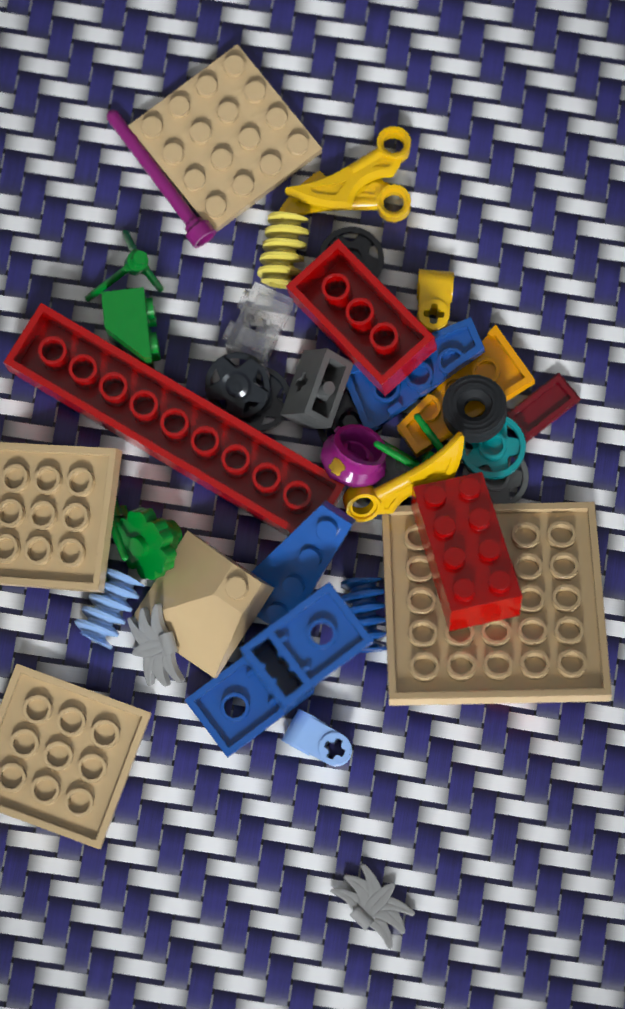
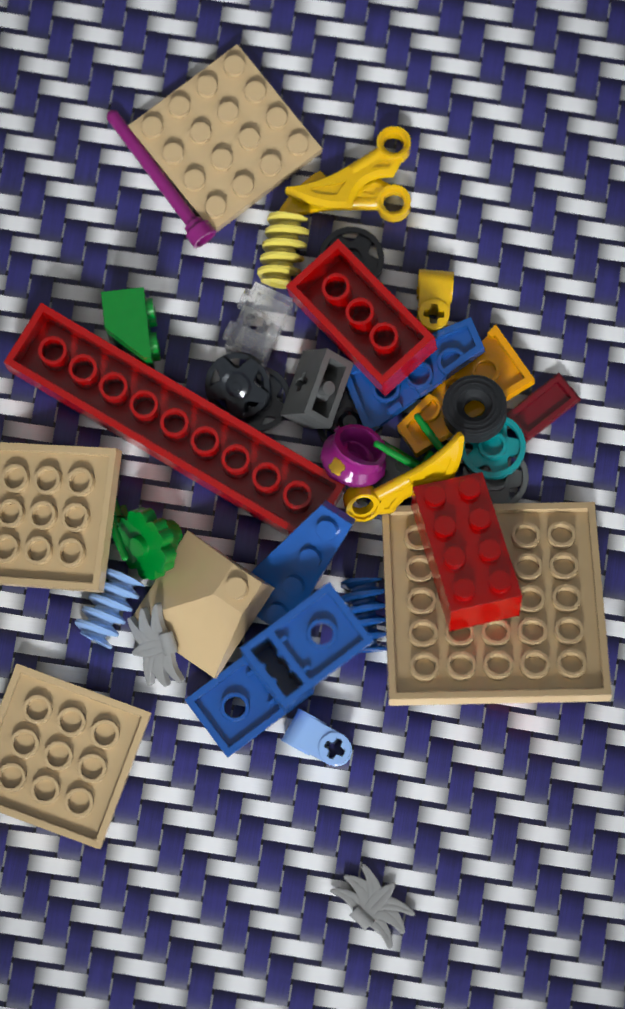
green plant [85,230,164,302] -> none

